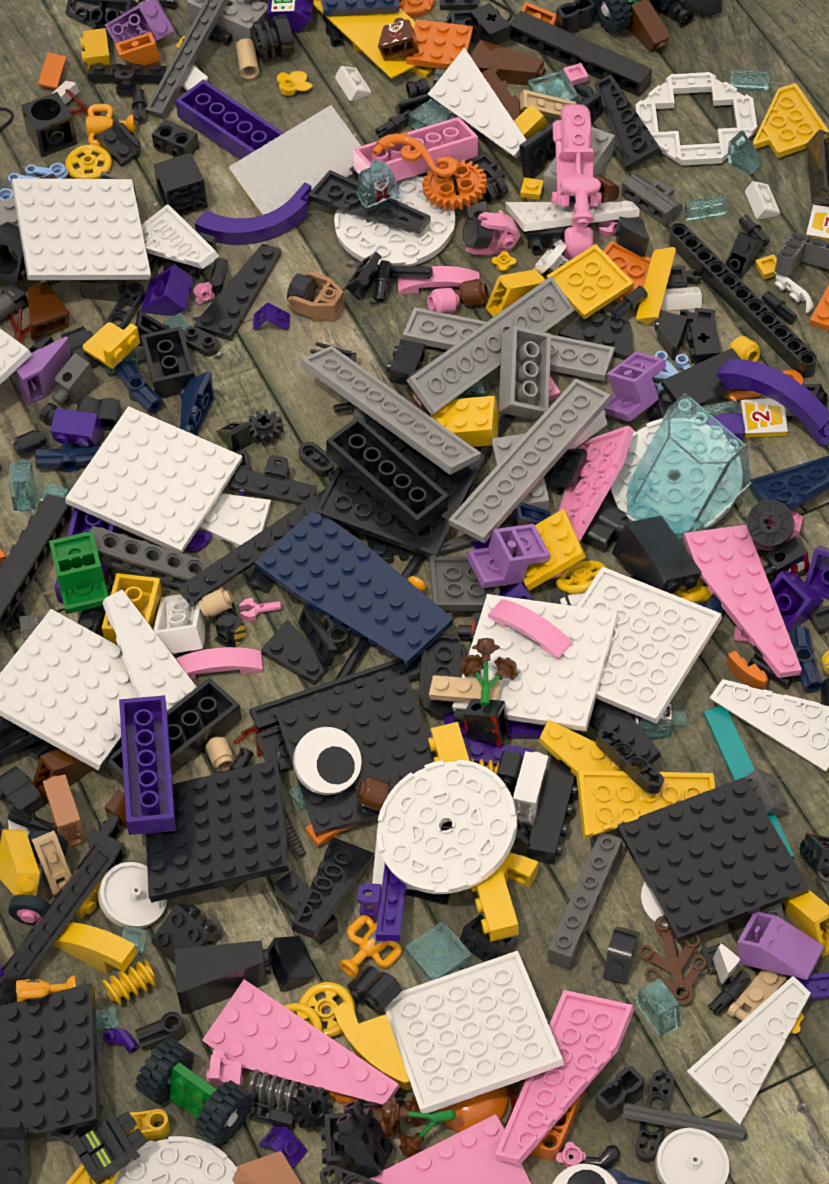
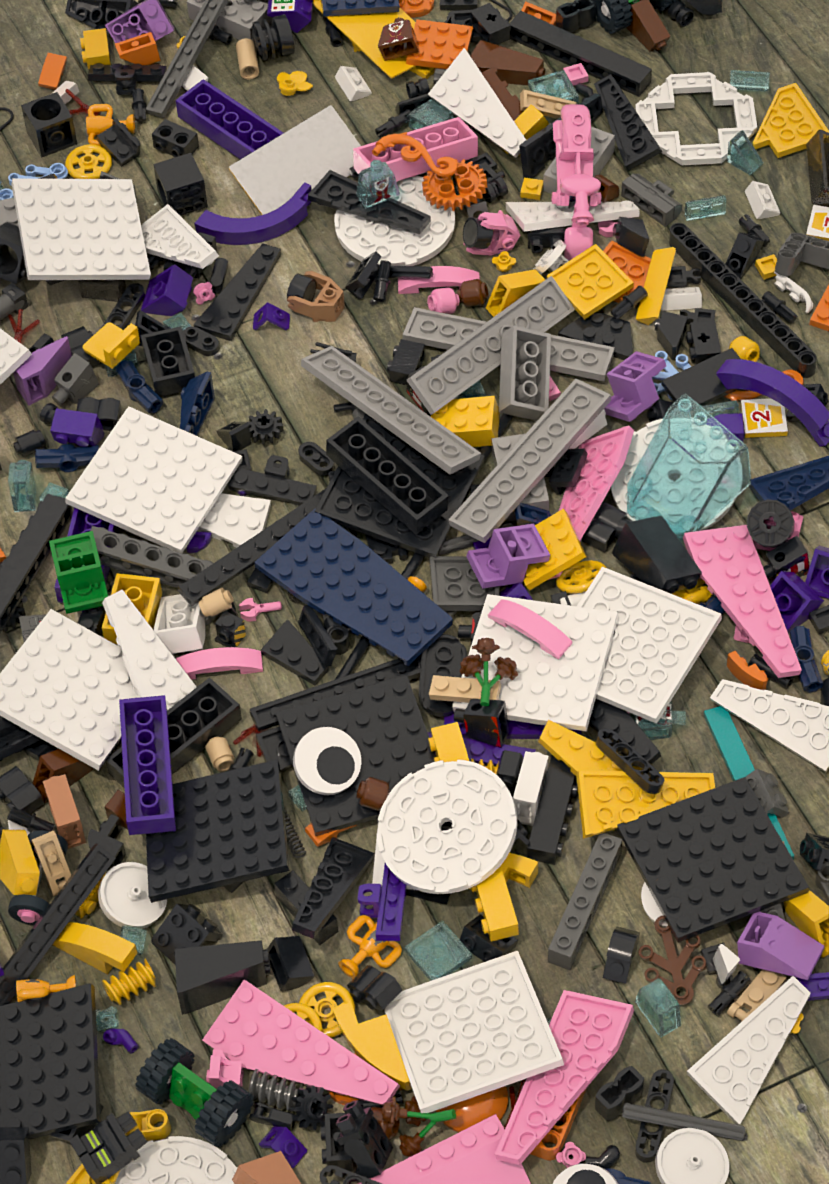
reddish brown slope [28,282,69,340] -> none
black piece [135,1011,186,1050] -> none

